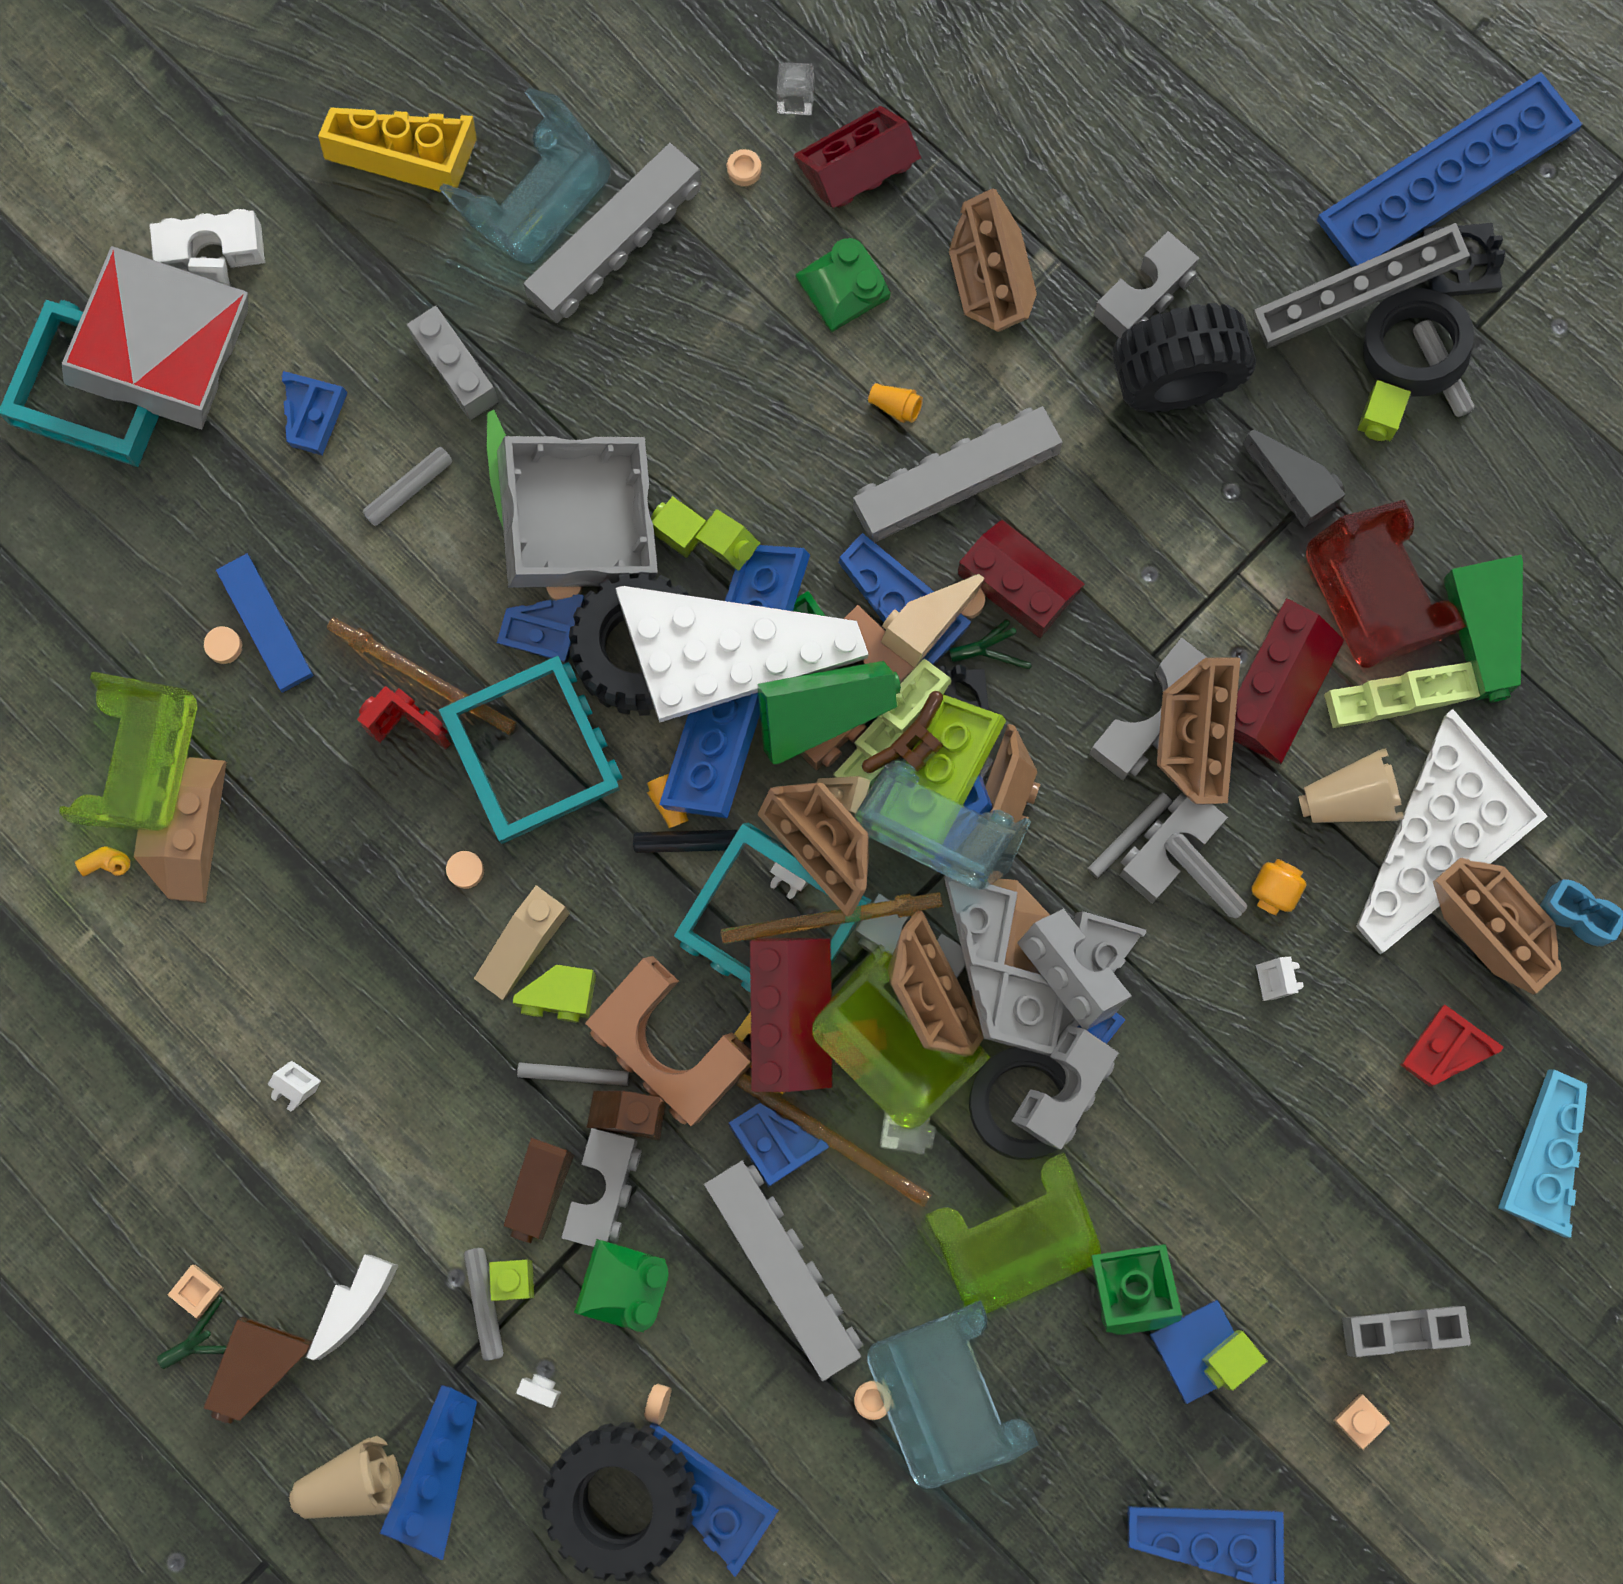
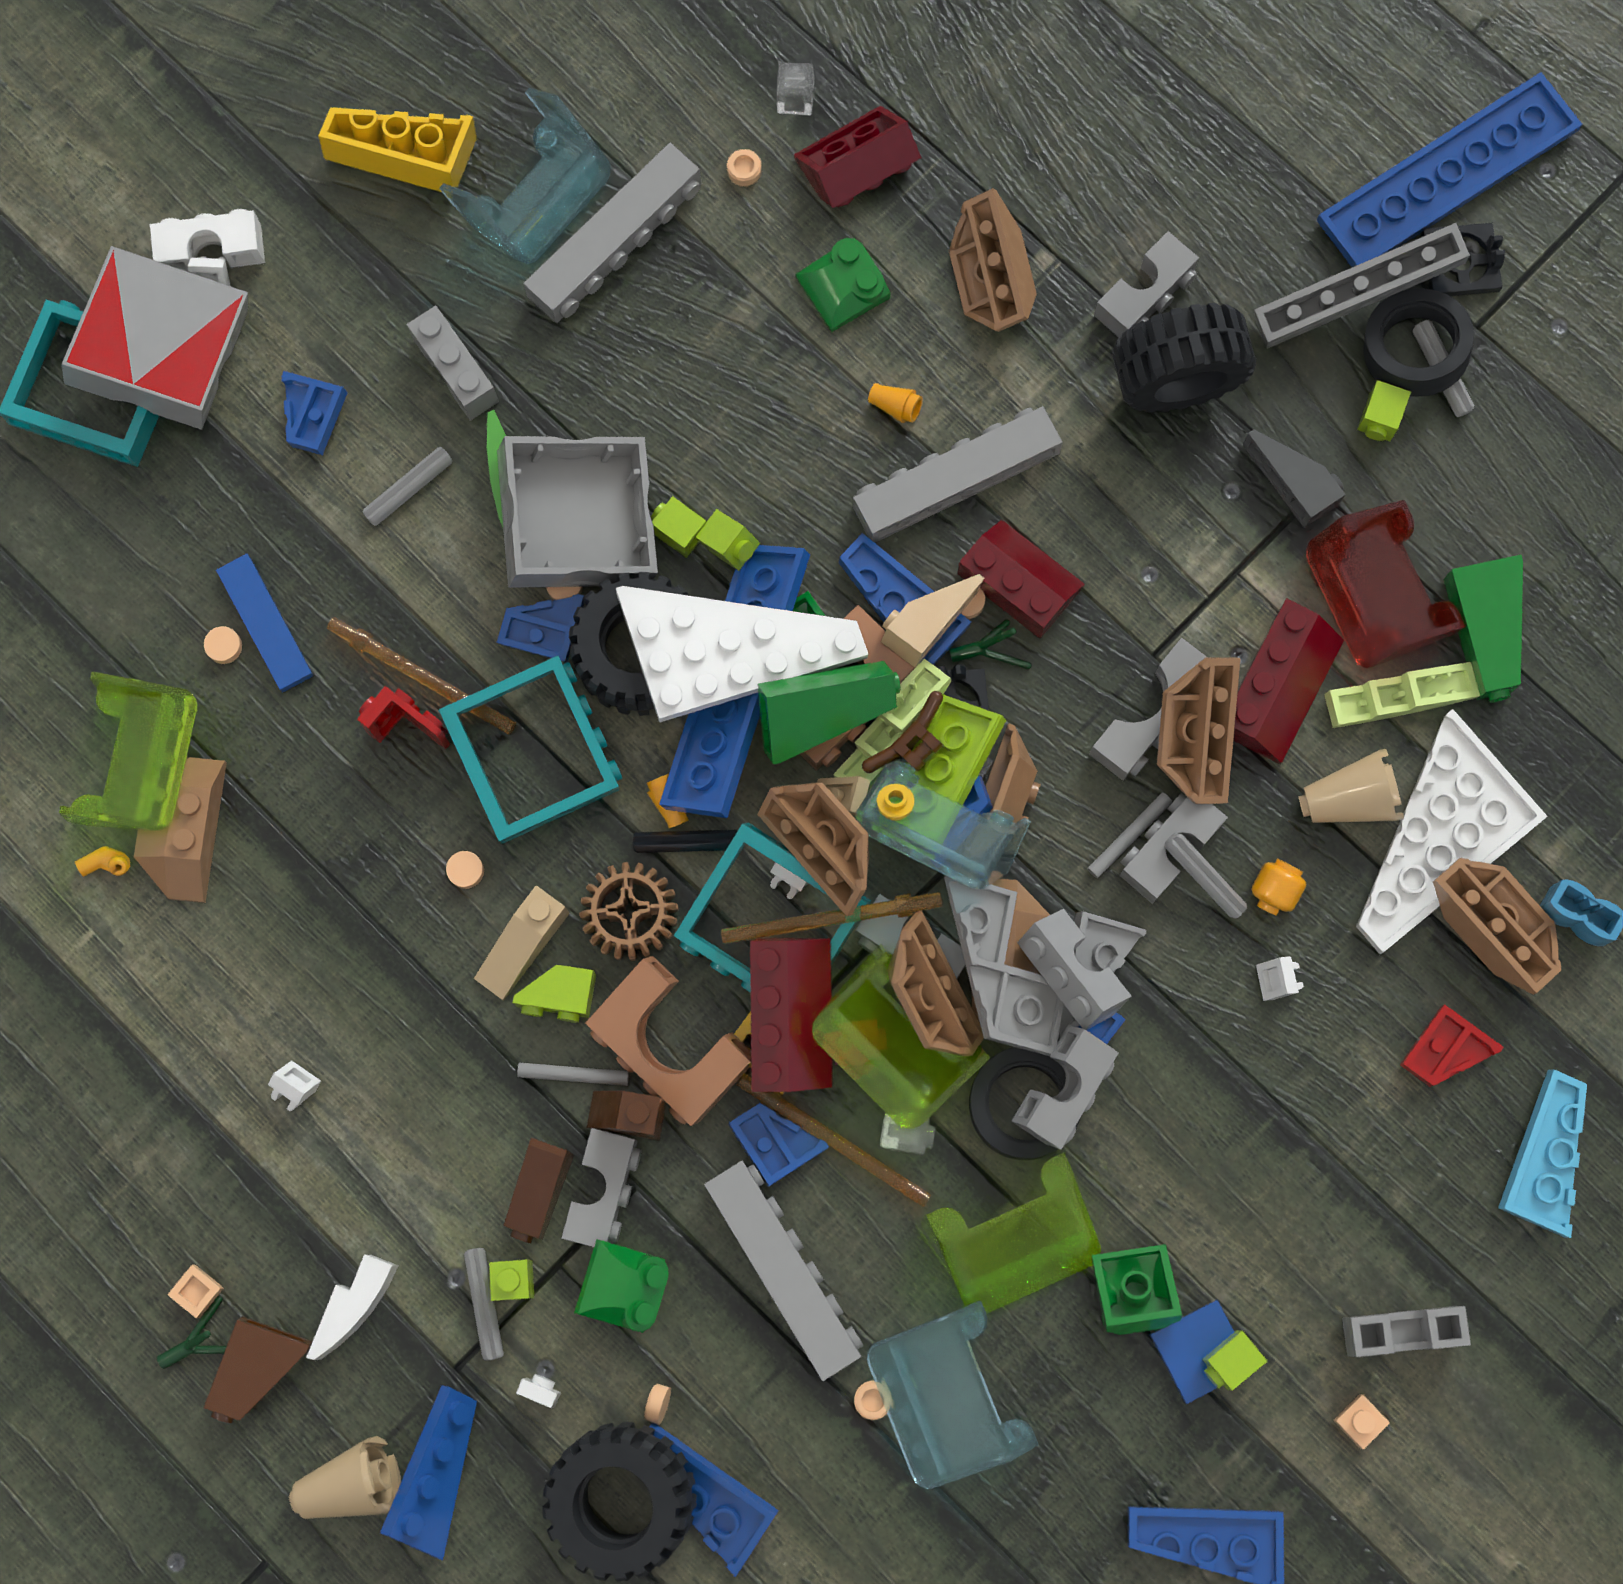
none -> medium nougat gear [579,862,679,961]
none -> yellow plate [877,784,914,821]

